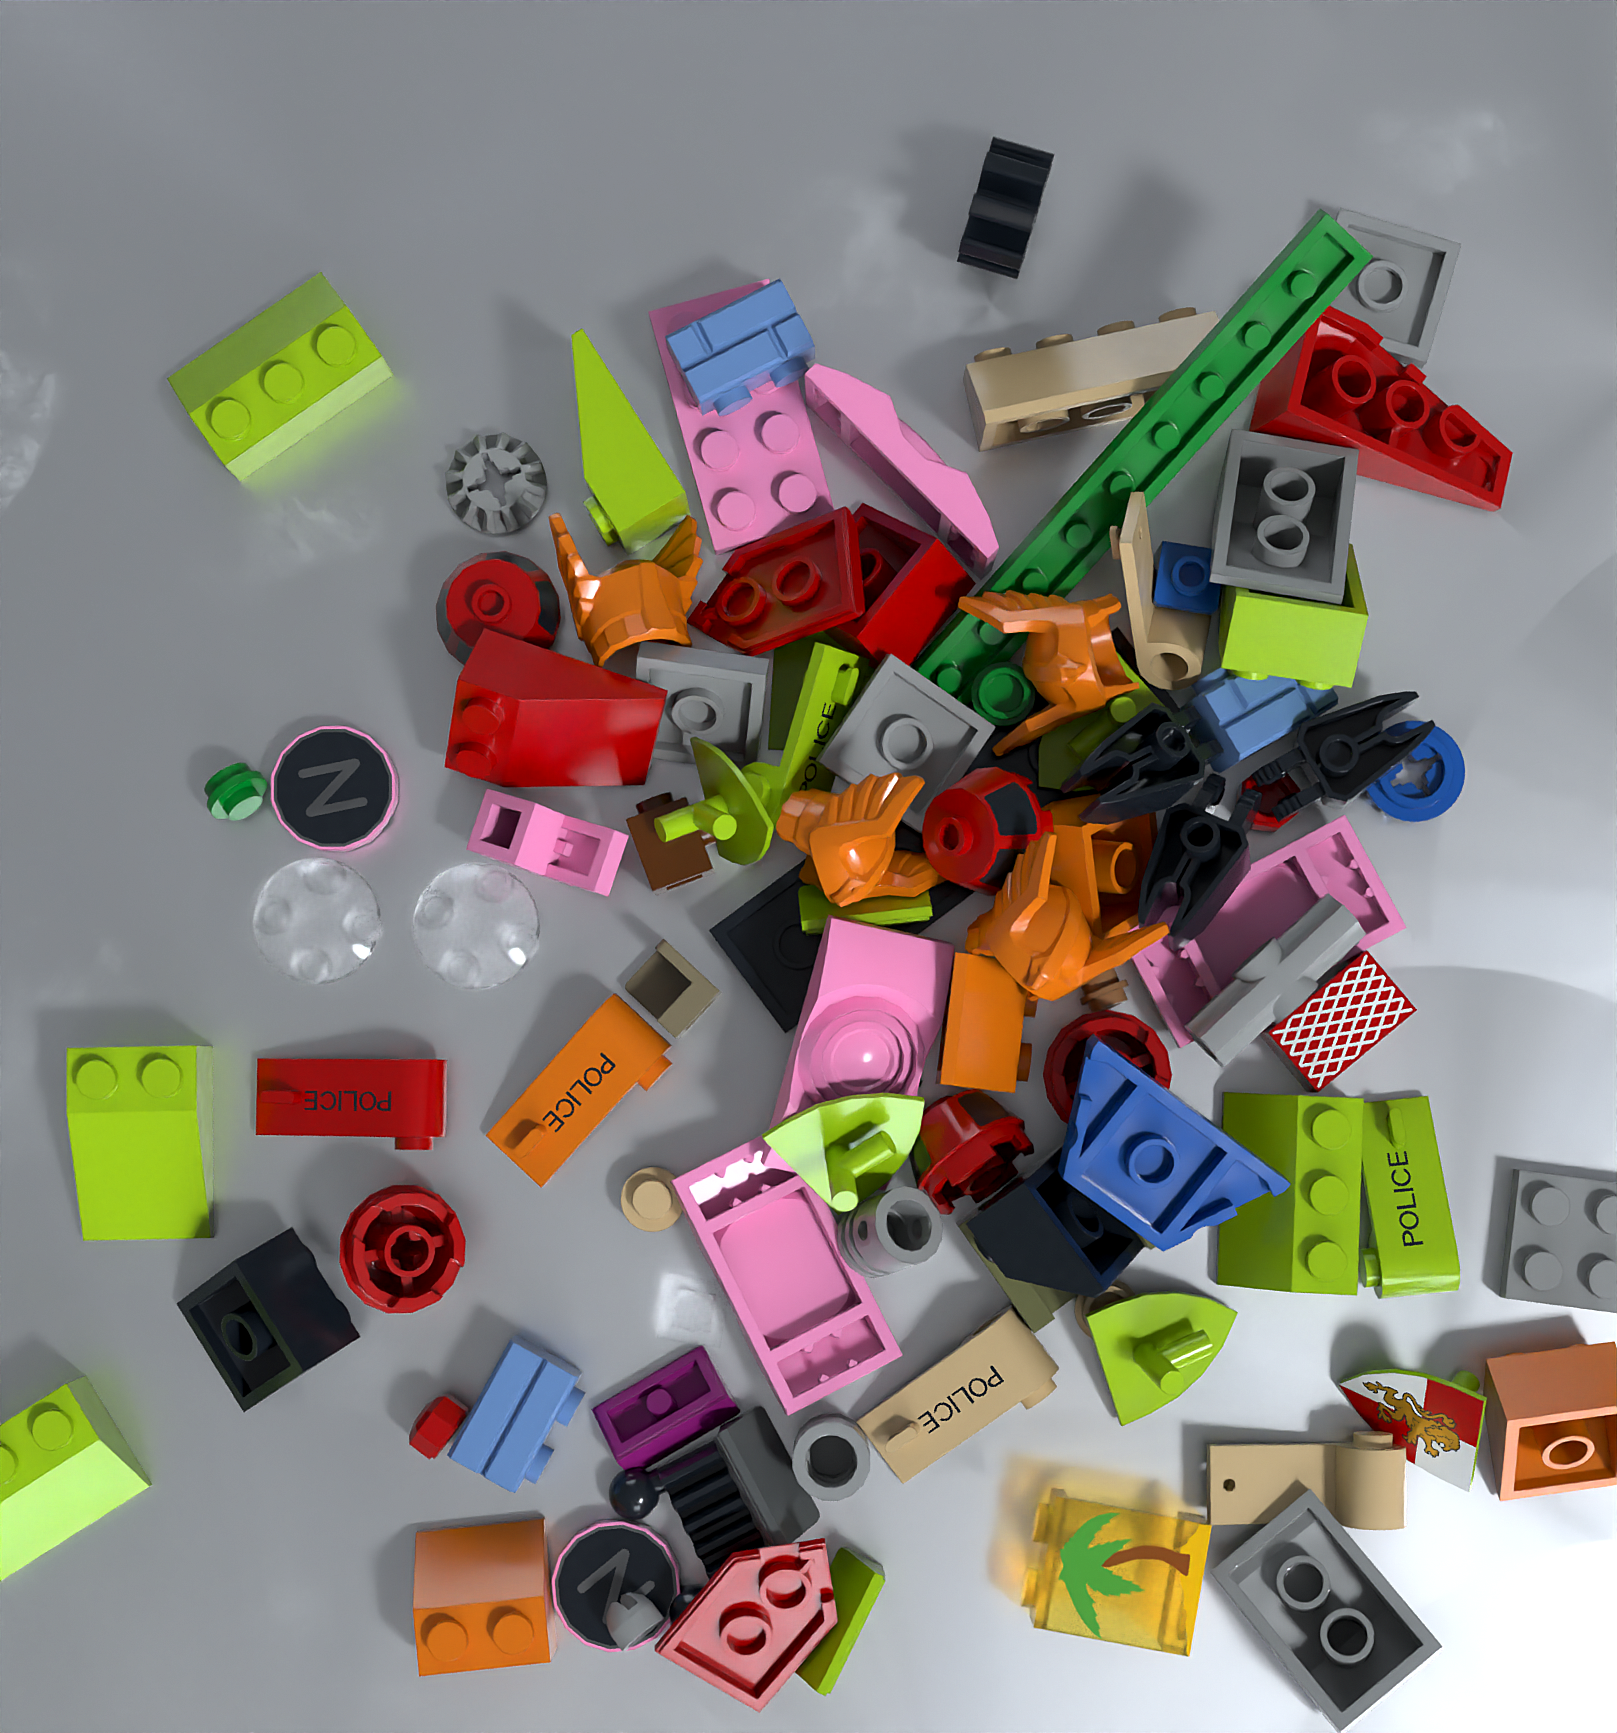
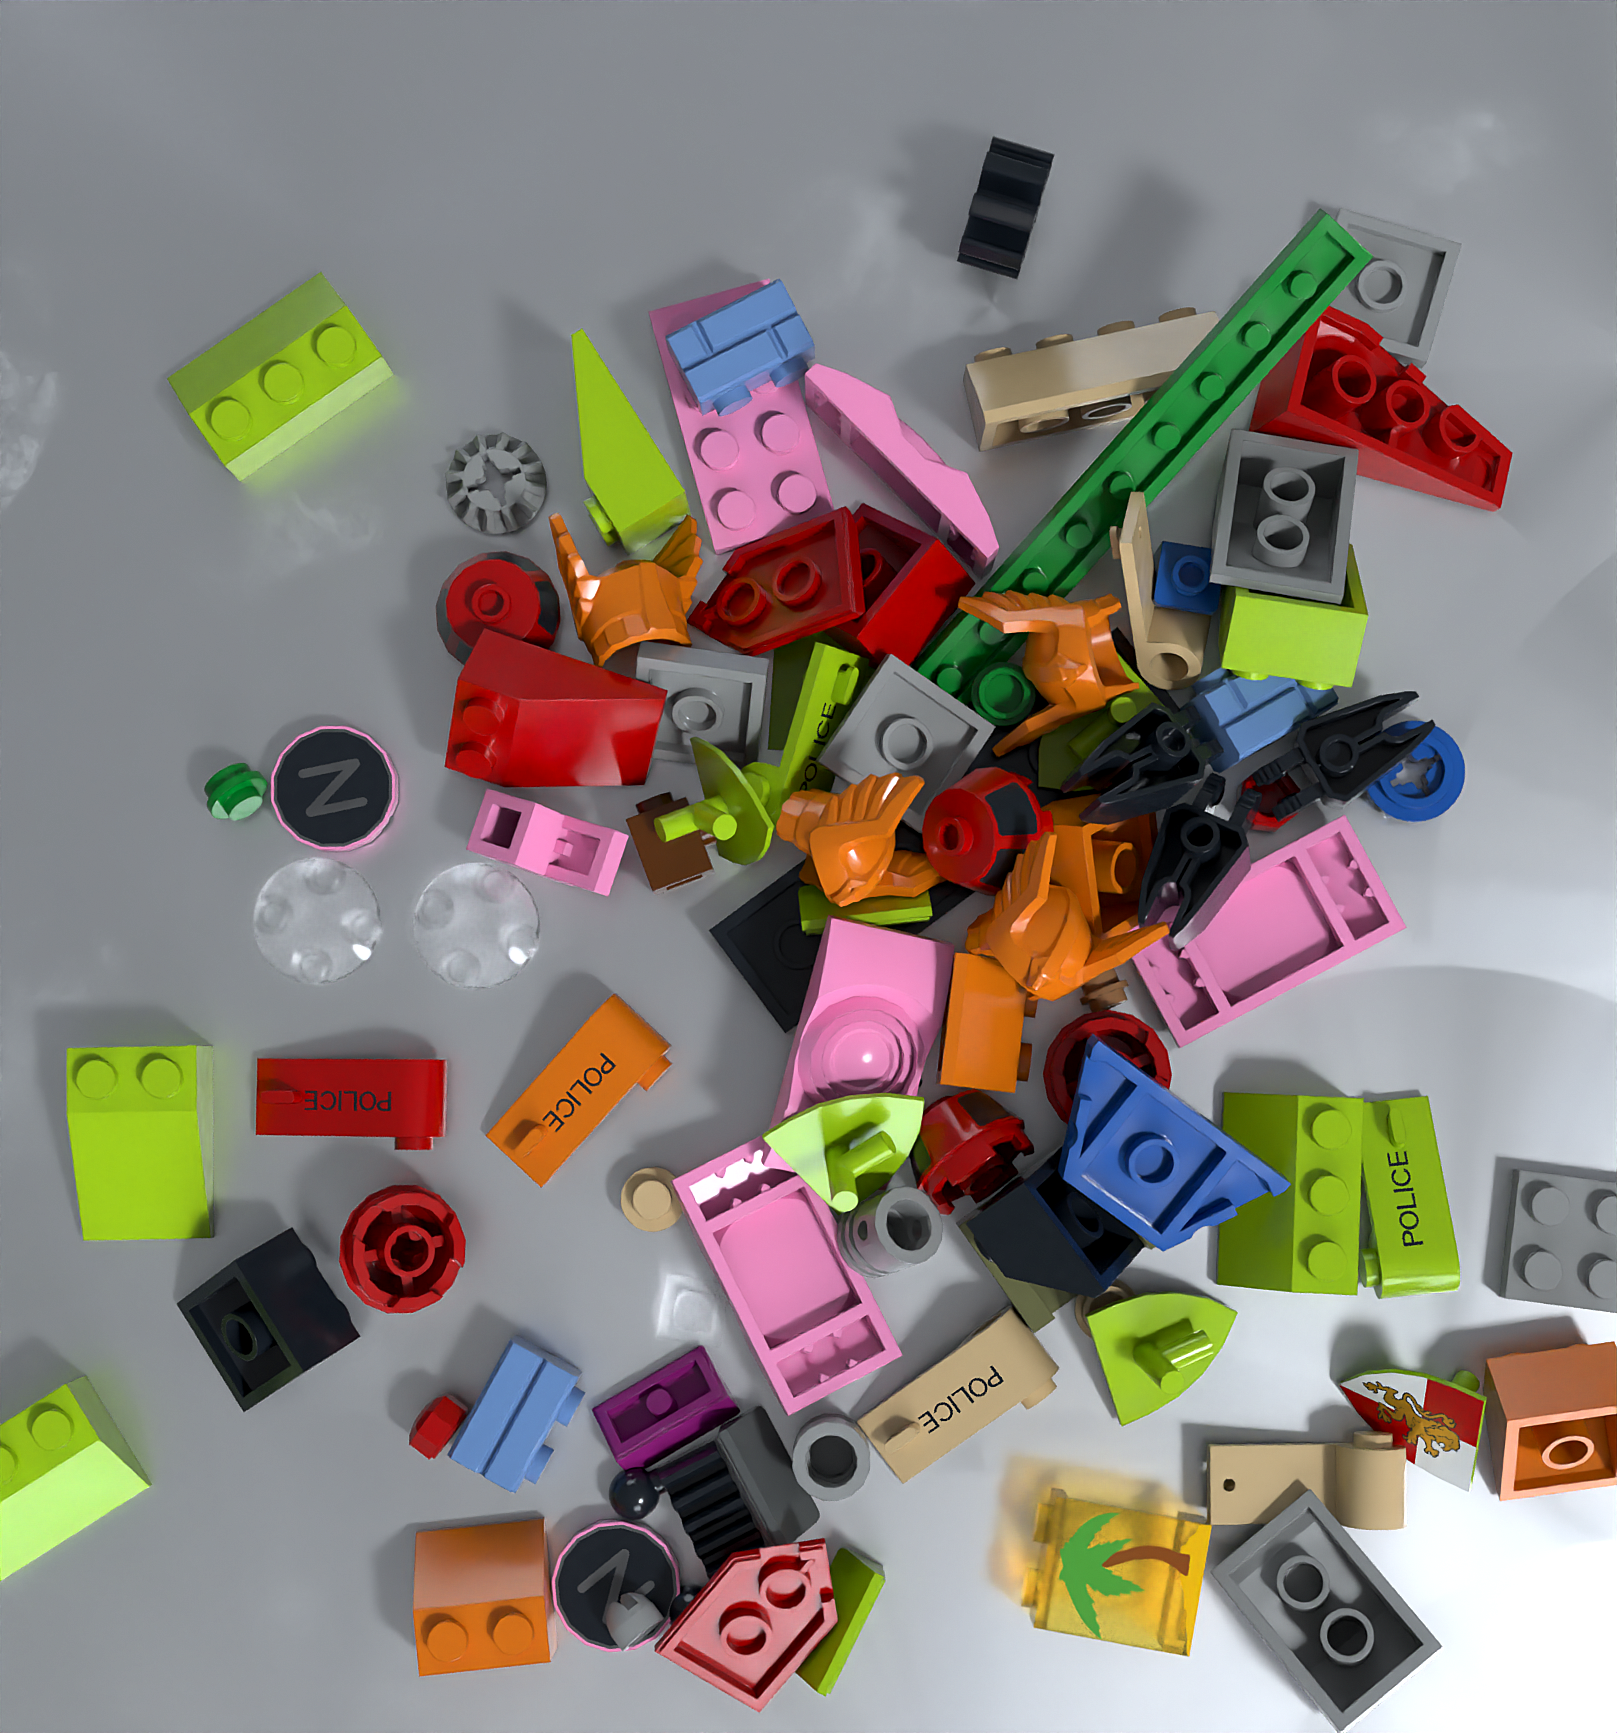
dark tan panel [625,939,722,1039] -> none
light grey piece [1184,893,1366,1067] -> none
red panel [1259,950,1417,1093] -> none

